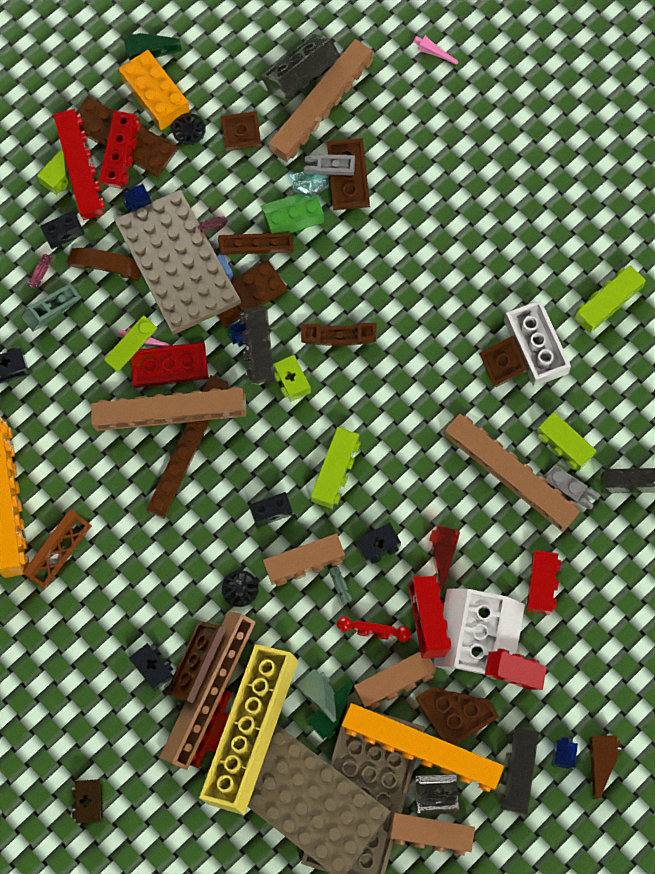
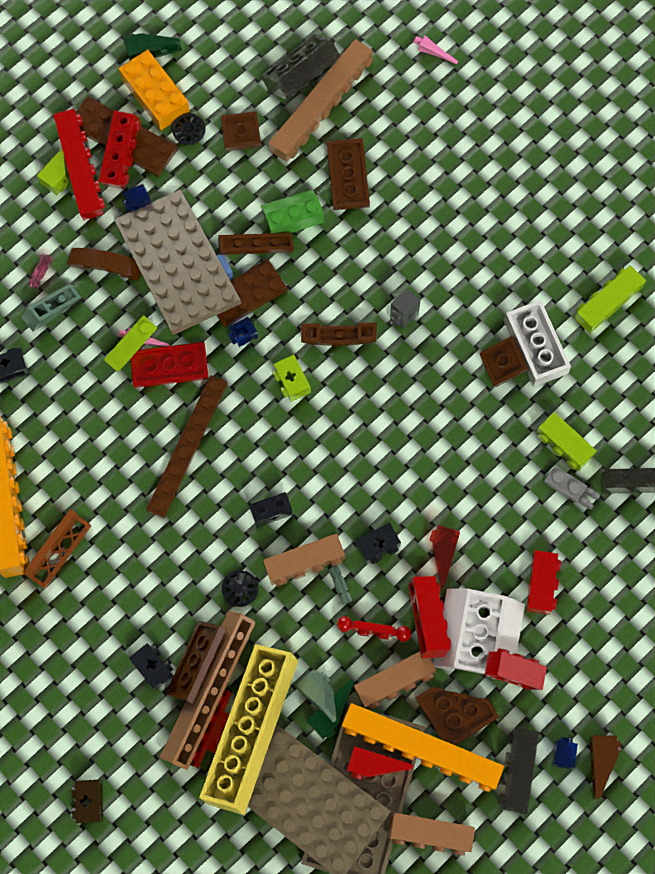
black brick [40,210,84,250] -> none
medium nougat brick [91,387,247,431] -> none
clear pink axle [198,216,228,233] -> none
clear smoke brick [239,306,275,384] -> none
clear light blue slope [290,172,329,197] -> none
light grey hinge [303,154,355,175] -> none
lime brick [311,427,361,509] -> none
clear smoke bracket [415,774,459,815] -> none
medium nougat brick [444,414,580,533] -> none
none -> red slope [347,746,413,780]
none -> dark grey brick [390,288,421,329]

